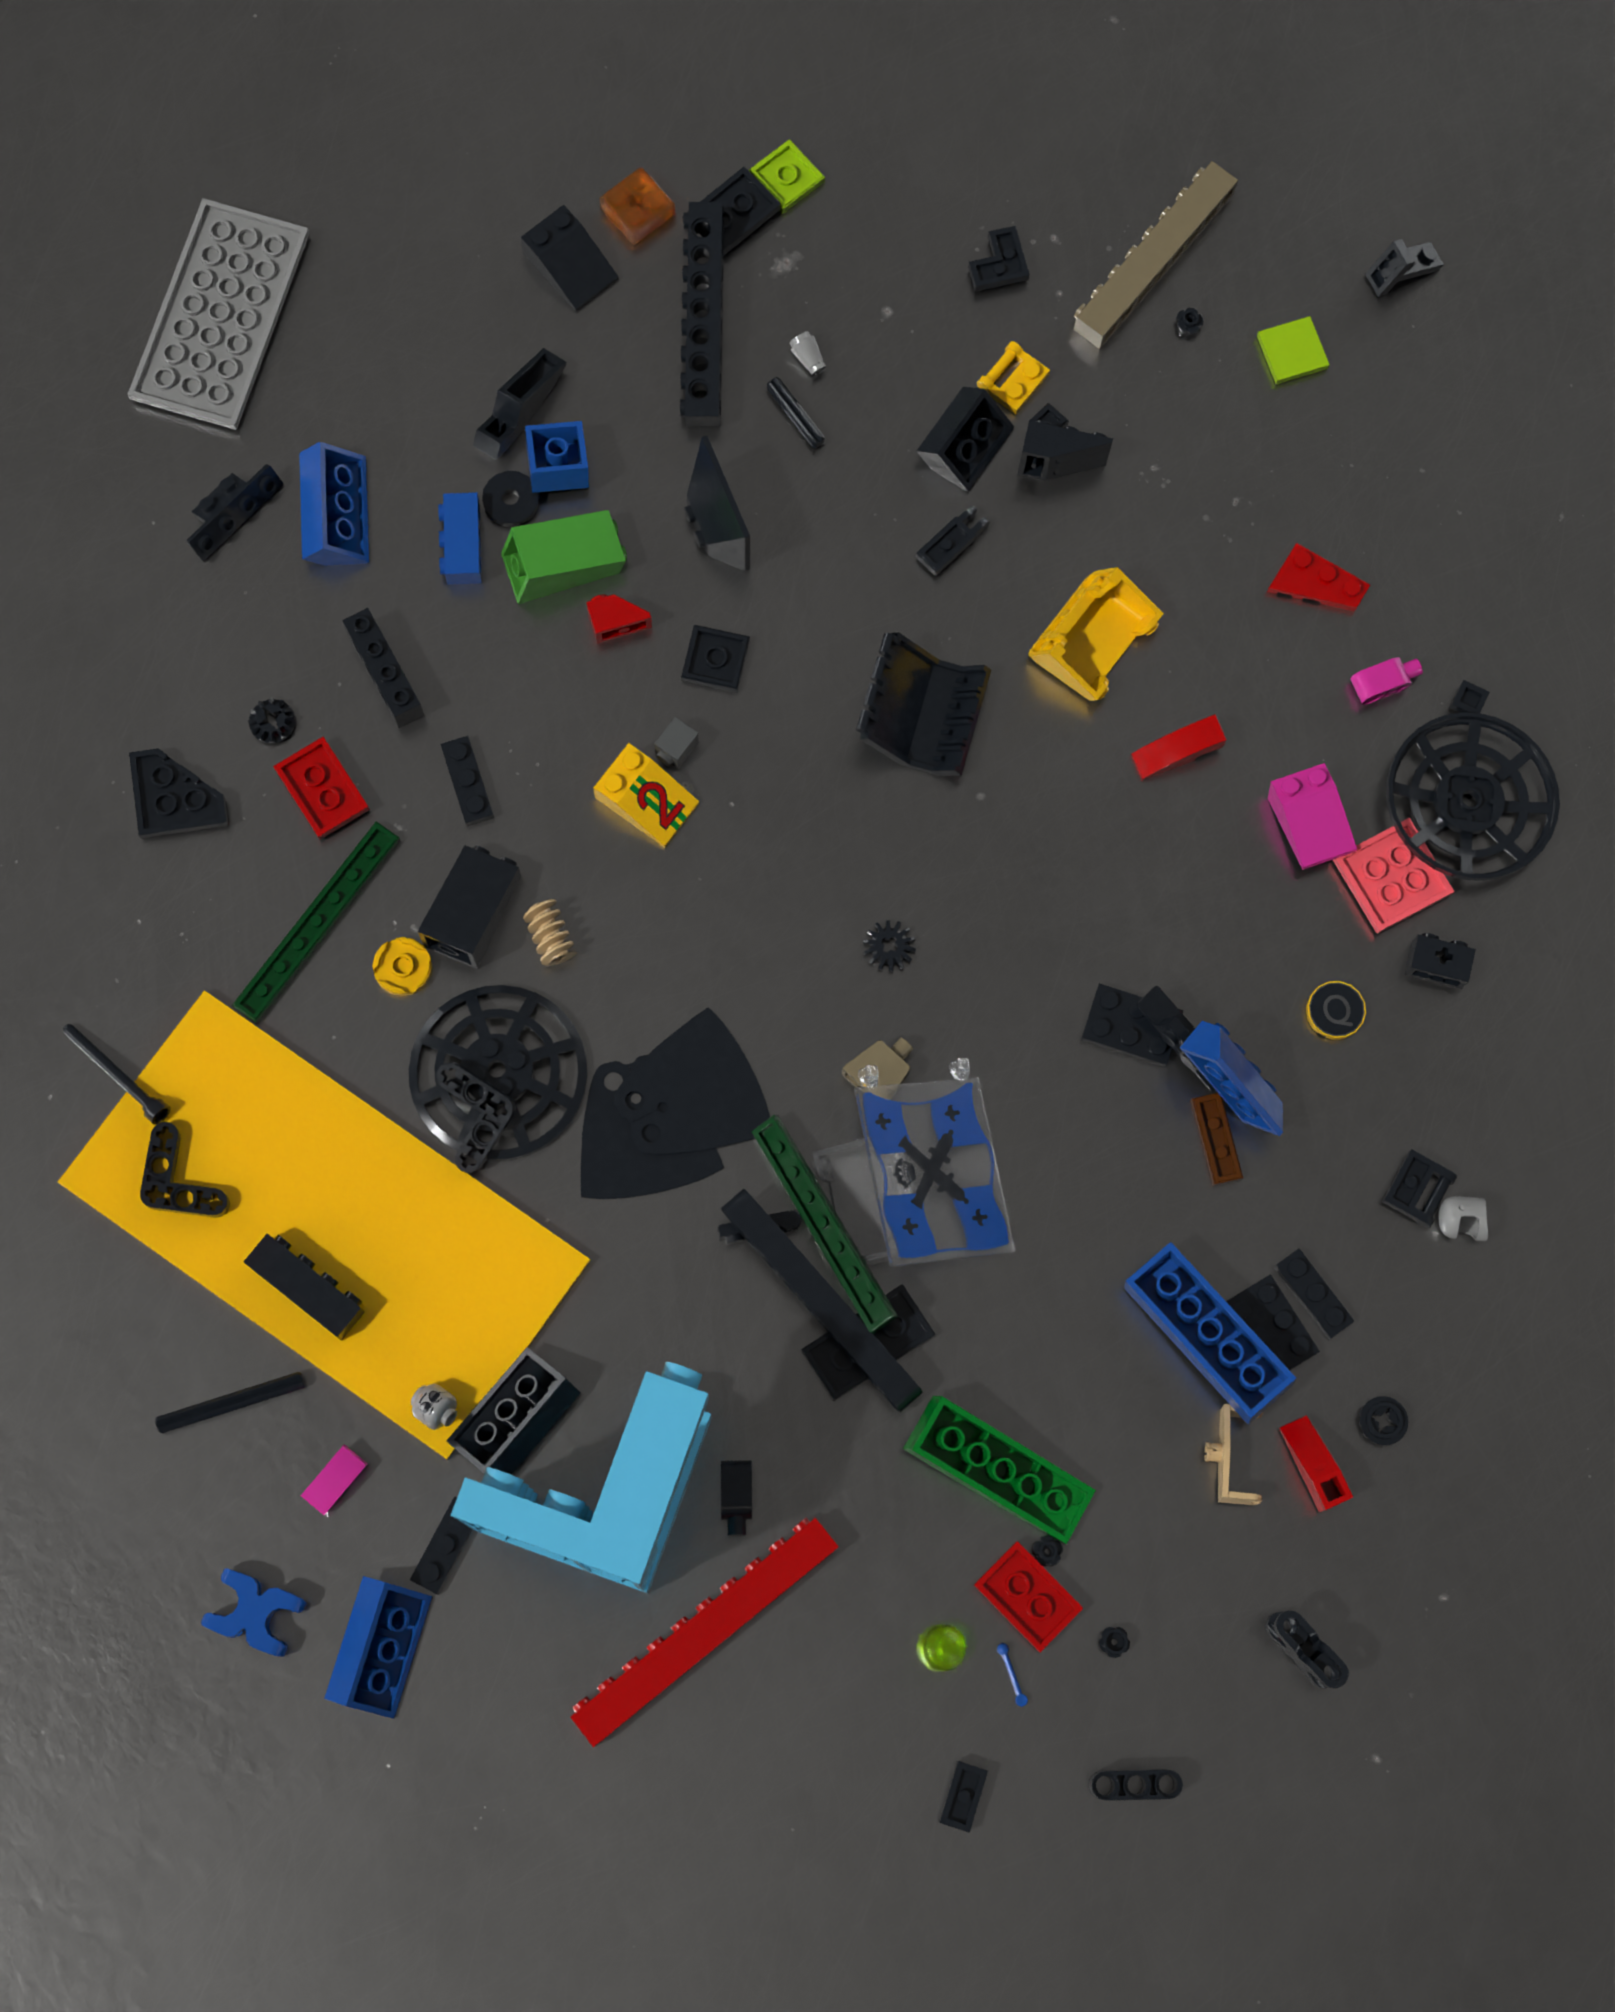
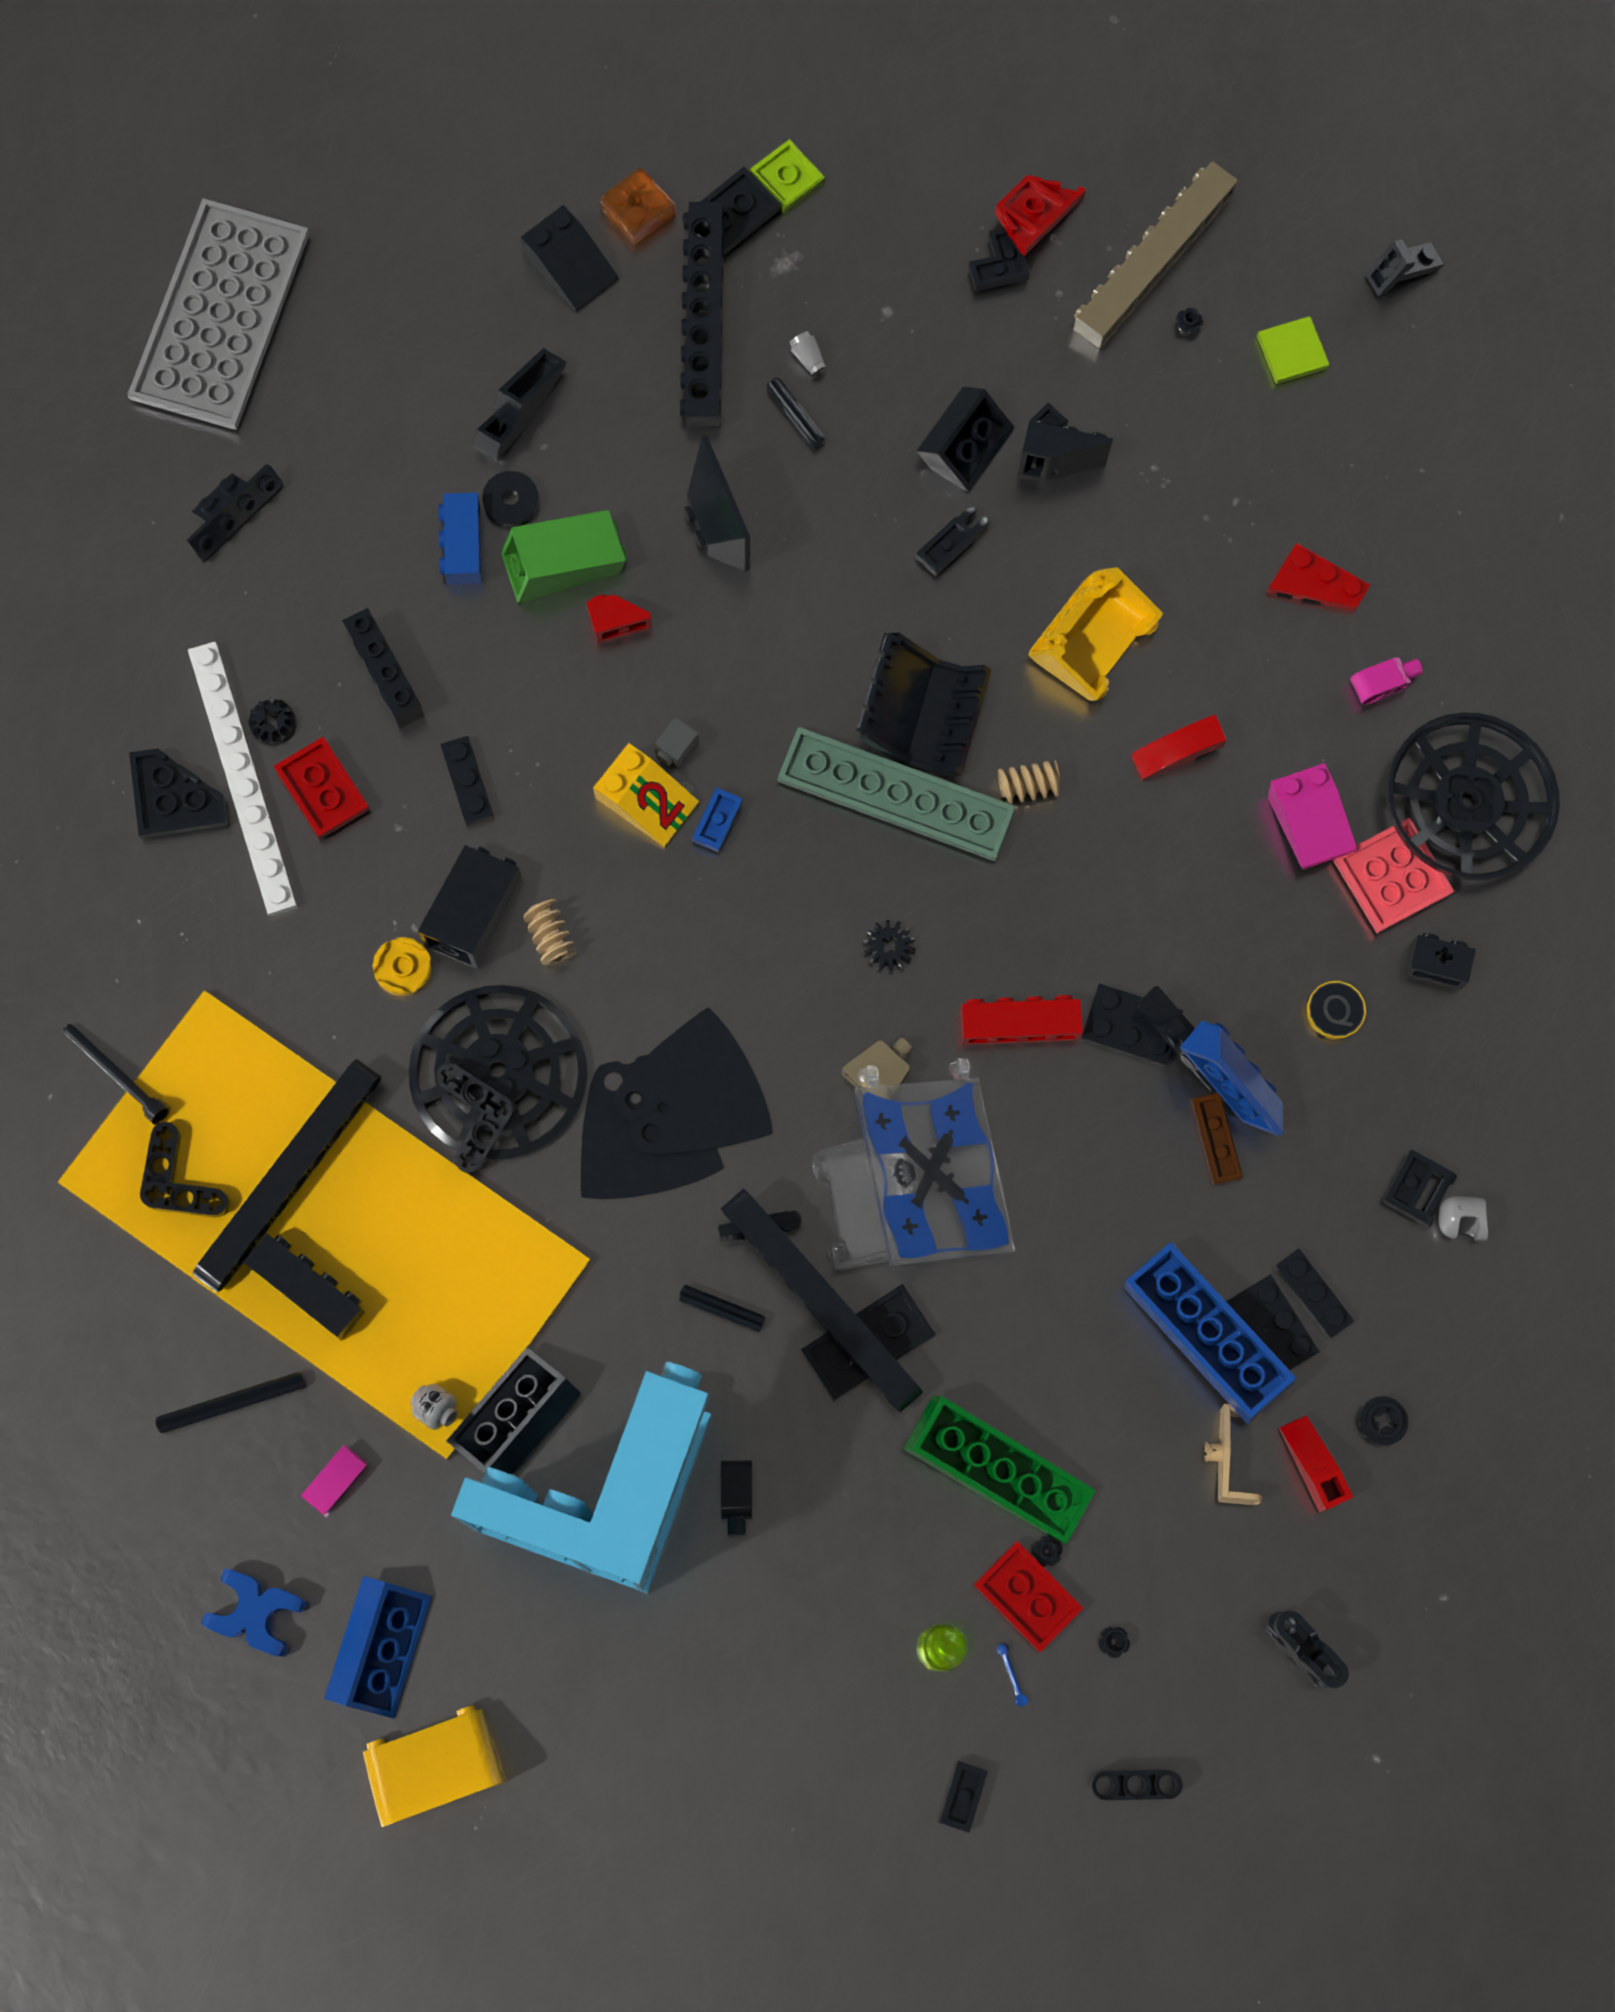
dark green tile [232,821,400,1024] -> none
blue slope [299,442,369,566] -> none
black plate [410,1496,473,1595] -> none
blue brick [525,421,589,493] -> none
red brick [570,1517,839,1747] -> none
black tile [681,625,750,693] -> none
dark green tile [751,1115,898,1333] -> none
yellow plate [976,341,1050,415] -> none
black plate [1450,680,1490,713] -> none
none -> white plate [188,641,298,917]
none -> black beam [193,1059,382,1293]
none -> yellow windscreen [362,1705,507,1827]
none -> black axle [679,1285,765,1331]
none -> blue plate [692,787,743,853]
none -> sand green plate [777,727,1016,861]
none -> red brick [960,995,1083,1045]
none -> red wing [994,175,1086,256]
none -> tan piece [998,760,1060,804]

